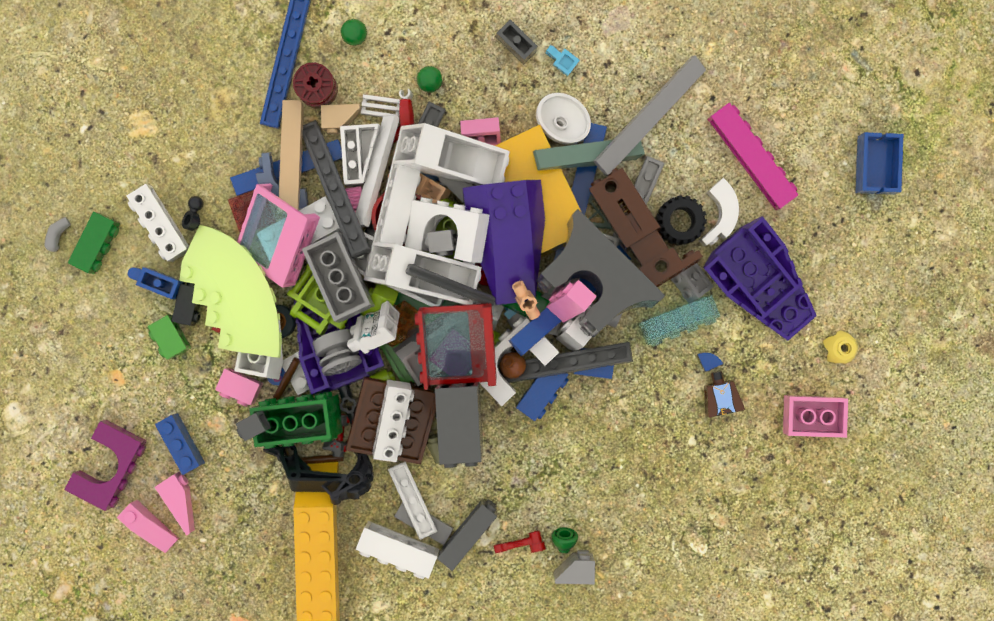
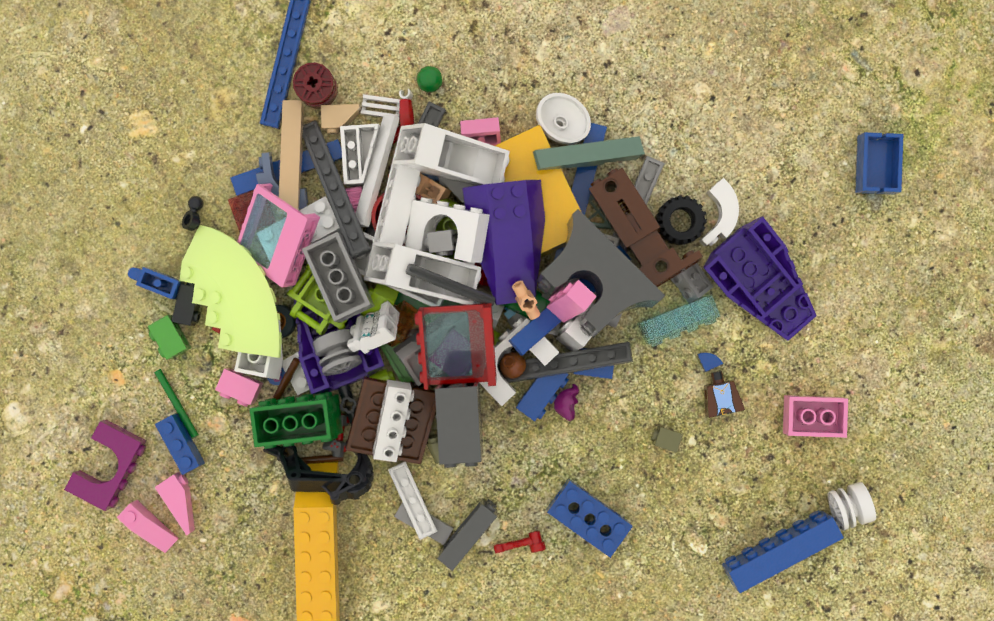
light grey arm [44,217,71,252] -> none
green brick [68,211,120,274] -> none
white brick [127,184,189,262] -> none
dark grey brick [236,411,271,441] -> none
green piece [340,19,367,46] -> none
white brick [356,521,439,579] -> none
dark grey brick [497,19,538,65] -> none
medium azure plate [545,45,580,77] -> none
green brick [551,527,578,553] -> none
light grey slope [553,550,595,585] -> none
light grey tile [593,55,706,176] -> none
dark pink brick [707,102,798,211] -> none
light yellow piece [823,330,858,364] -> none
none -> green bar [154,369,199,439]
none -> blue brick [546,478,633,558]
none -> magenta hair [554,384,579,422]
none -> olive brick [651,425,683,453]
none -> blue brick [721,510,844,593]
none -> white wheel [828,482,876,531]

